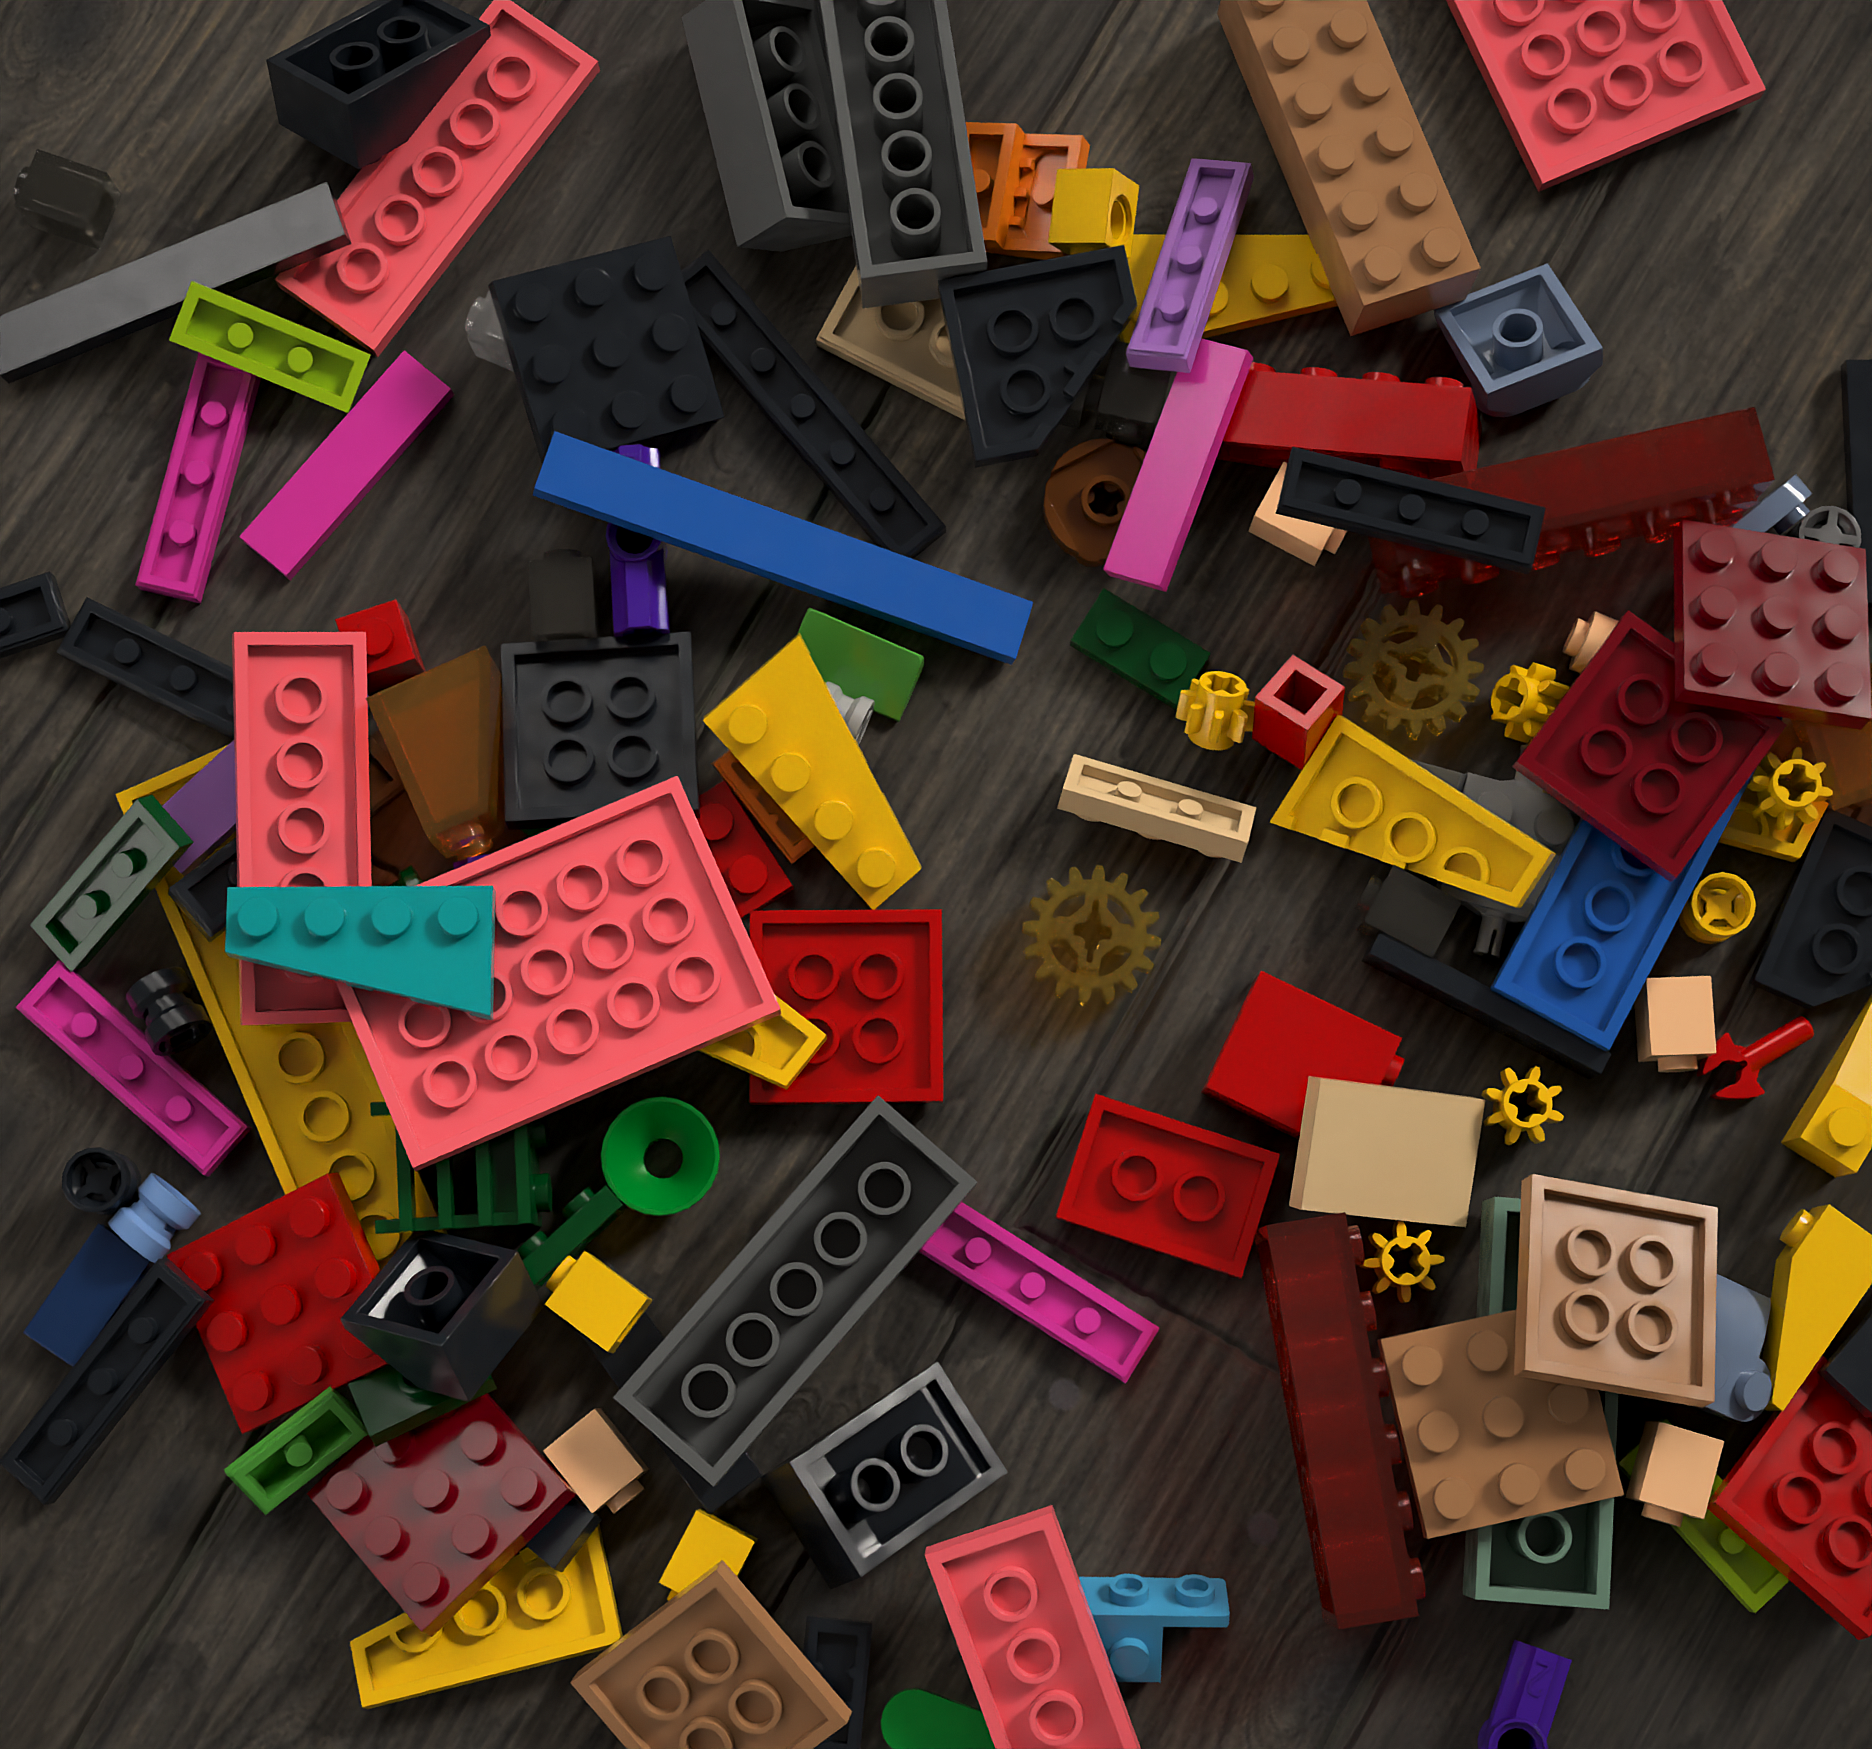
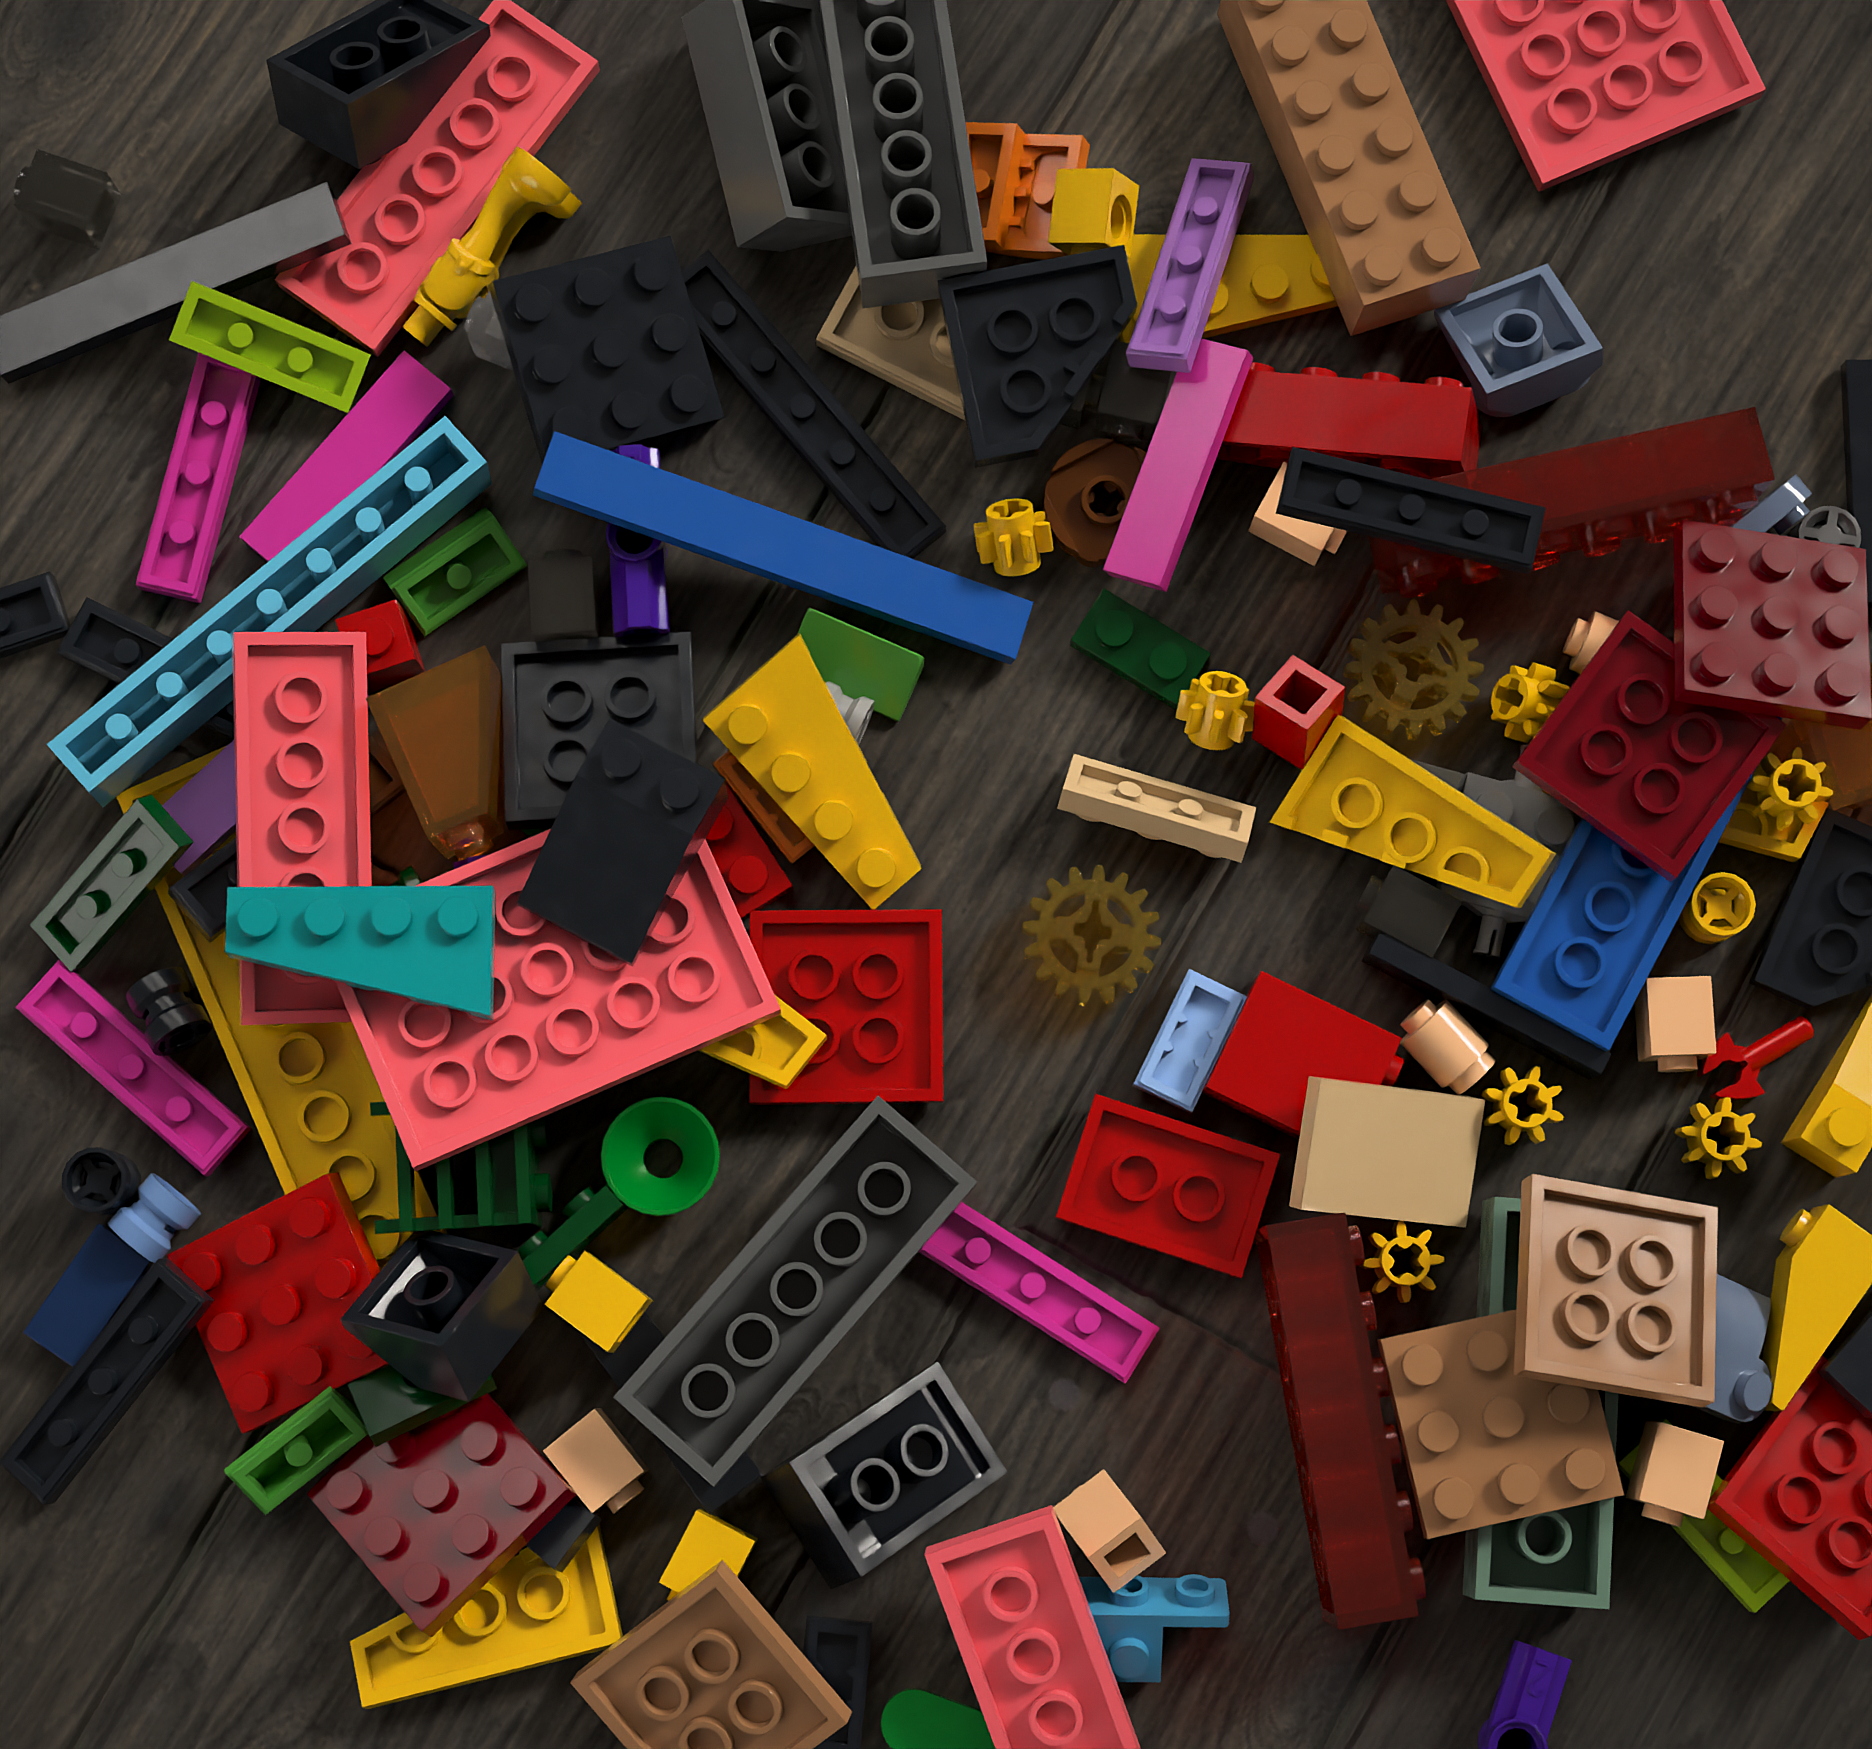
none -> medium azure brick [47,416,492,807]
none -> bright green slope [383,508,528,637]
none -> yellow piece [402,146,582,347]
none -> black slope [517,718,728,967]
none -> yellow gear [973,498,1054,576]
none -> light nougat brick [1053,1469,1166,1593]
none -> light blue plate [1133,969,1247,1114]
none -> light nougat brick [1400,999,1495,1095]
none -> yellow gear [1675,1097,1762,1179]

